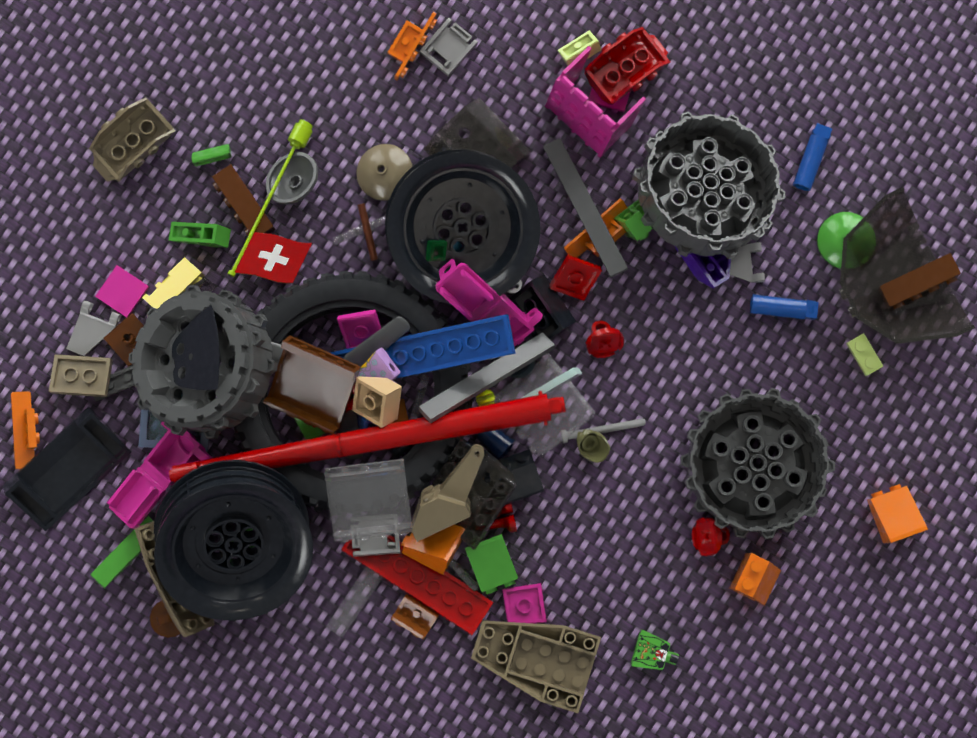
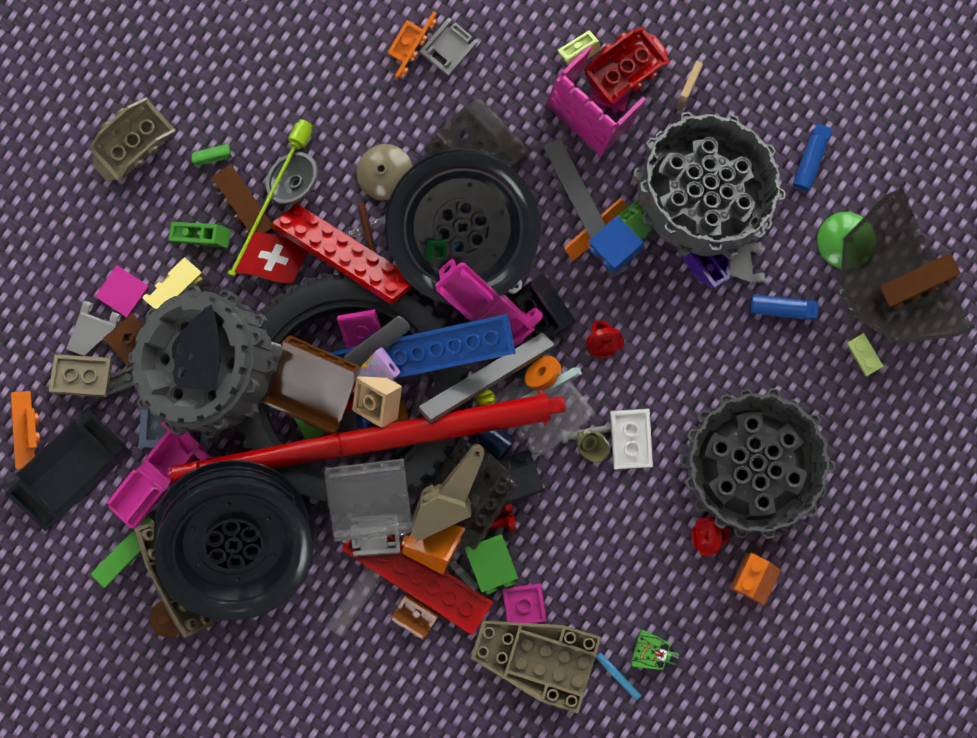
red tile [549,255,602,301] -> none
orange slope [867,484,928,543] -> none
none -> red plate [272,204,413,304]
none -> orange tile [525,356,561,391]
none -> blue brick [588,215,645,274]
none -> dark azure bar [595,652,641,700]
none -> white tile [610,409,653,469]
none -> tan tile [675,60,703,111]

